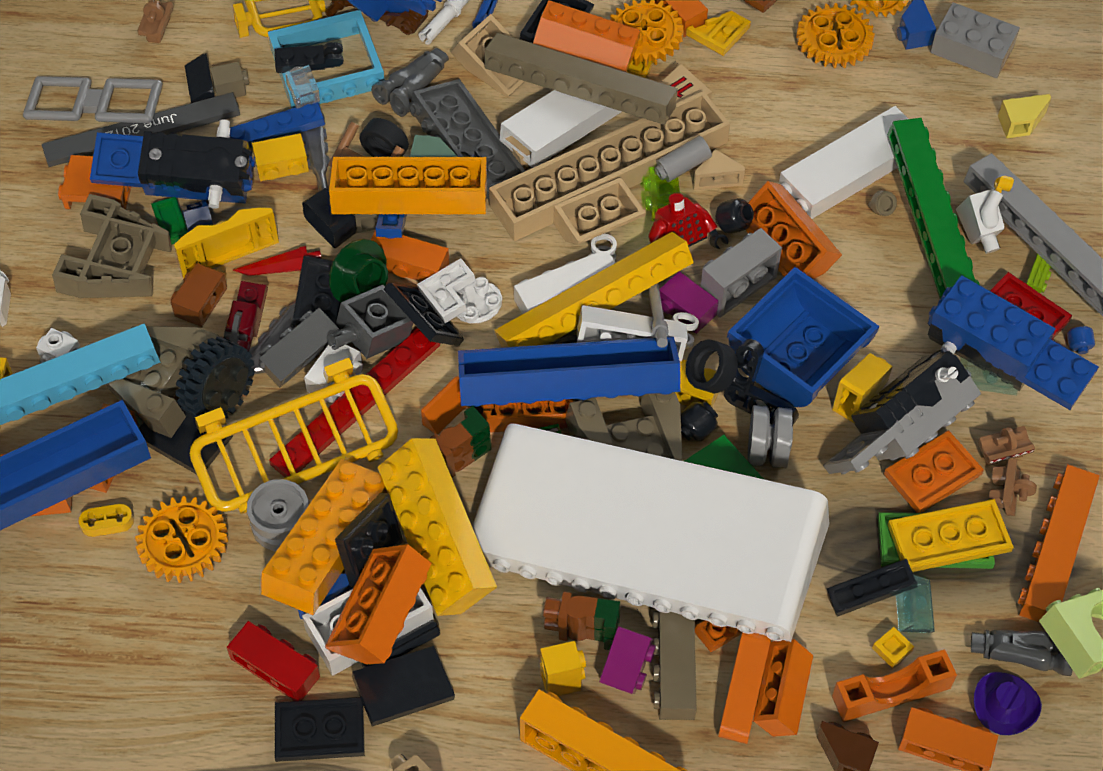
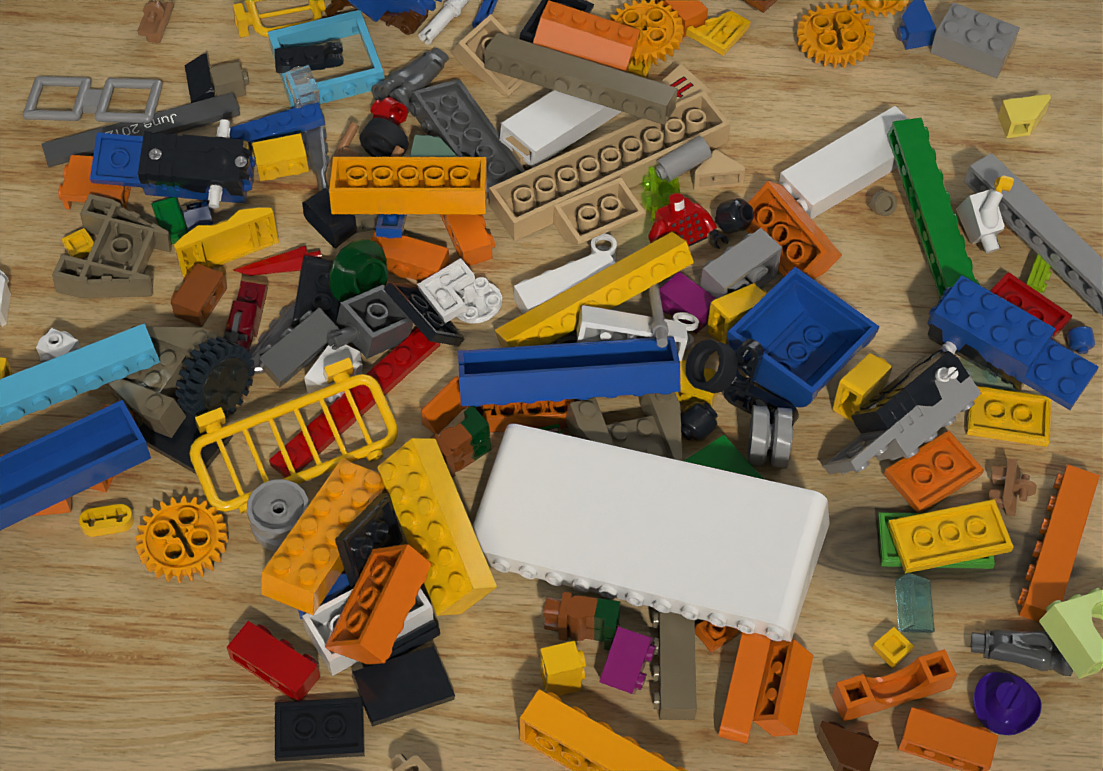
black tile [826,559,918,617] -> none
medium nougat hips [978,426,1035,466] -> none
none -> yellow plate [61,228,94,259]
none -> red piece [370,97,408,125]
none -> orange brick [440,214,495,266]
none -> yellow slope [707,283,767,345]
none -> yellow tile [966,386,1051,447]

